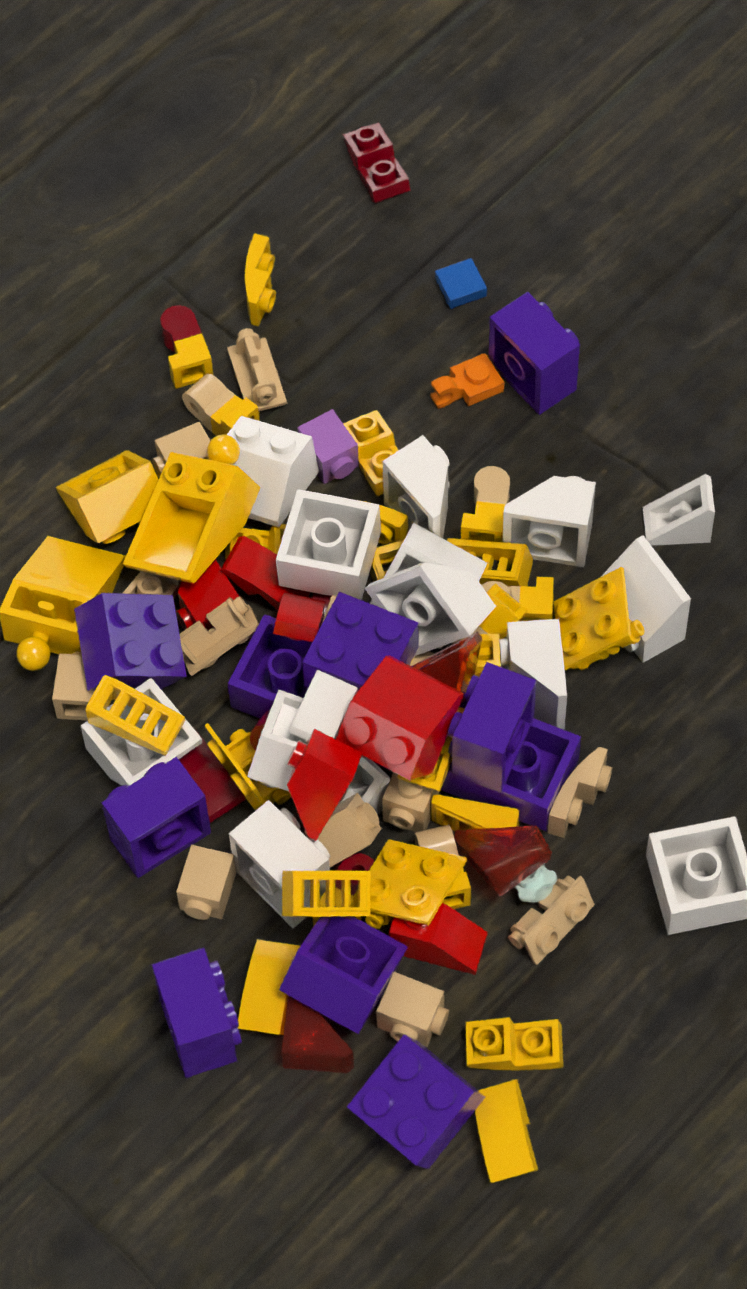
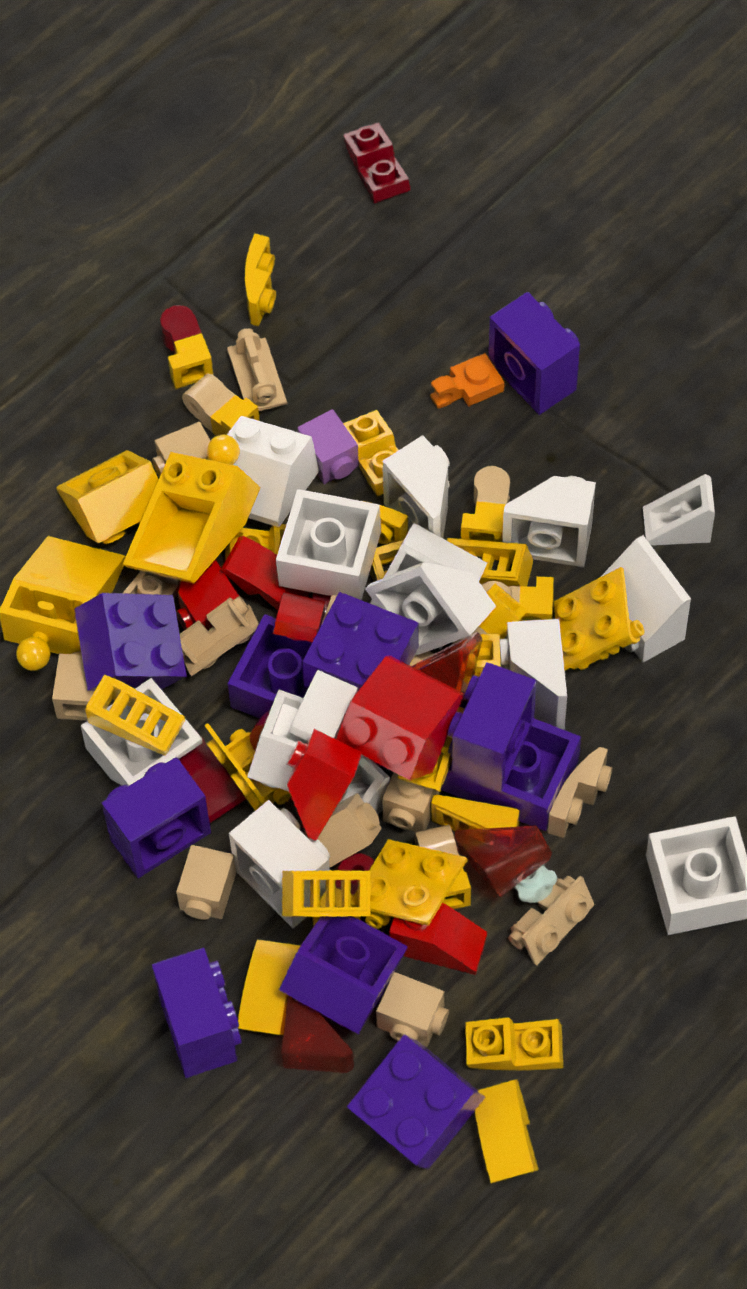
blue tile [435,258,487,309] -> none

